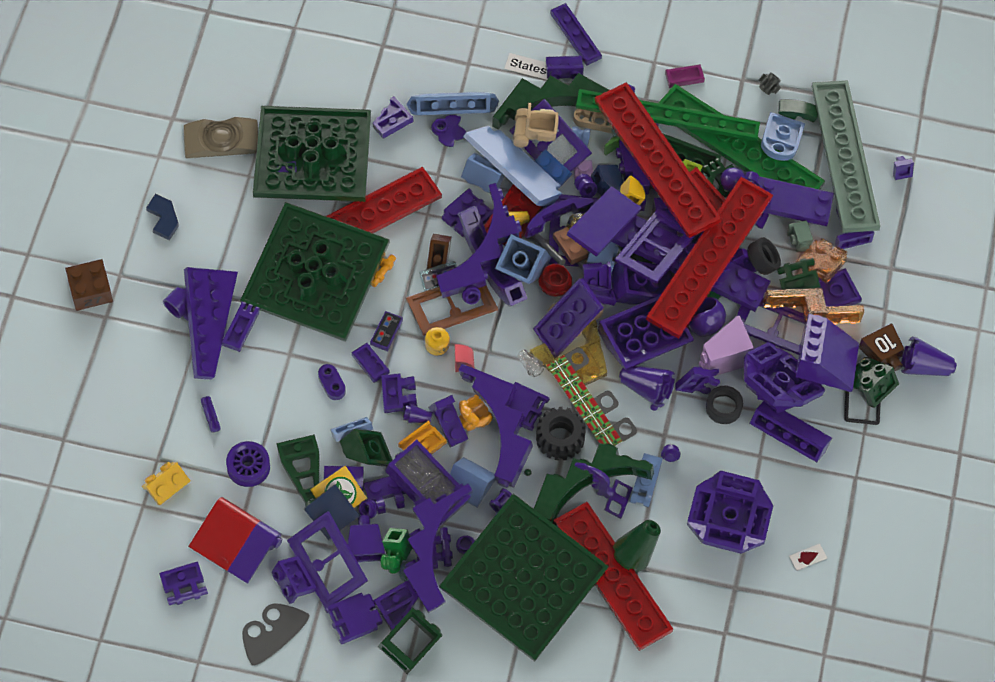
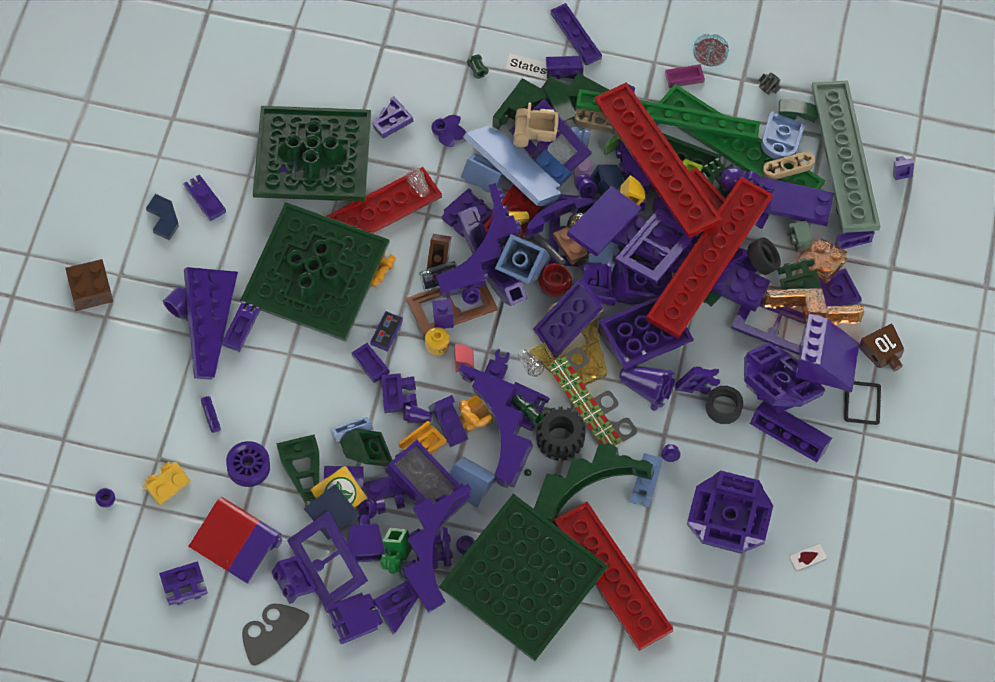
dark tan slope [184,117,258,158] -> none
dark purple plate [318,364,346,400] -> none
dark green window [378,608,443,674] -> none
medium blue brick [406,92,499,115] -> none
dark purple bush [489,488,512,513] -> none
dark purple piece [575,463,633,519] -> none
dark green cone [613,520,661,572] -> none
dark purple piece [688,297,726,337] -> none
lavender slope [699,316,754,377] -> none
dark green bracket [853,357,899,408] -> none
dark purple cone [901,336,957,376] -> none
none -> dark purple plate [95,488,116,508]
none -> dark purple hinge [183,174,226,222]
none -> clear cone [406,168,430,197]
none -> dark purple brick [432,299,454,329]
none -> dark green bush [467,54,489,79]
none -> dark purple plate [484,349,510,380]
none -> dark green pin [511,395,544,425]
none -> dark green slope [544,81,576,121]
none -> clear light blue tile [693,34,729,67]
none -> tan beam [763,152,815,180]

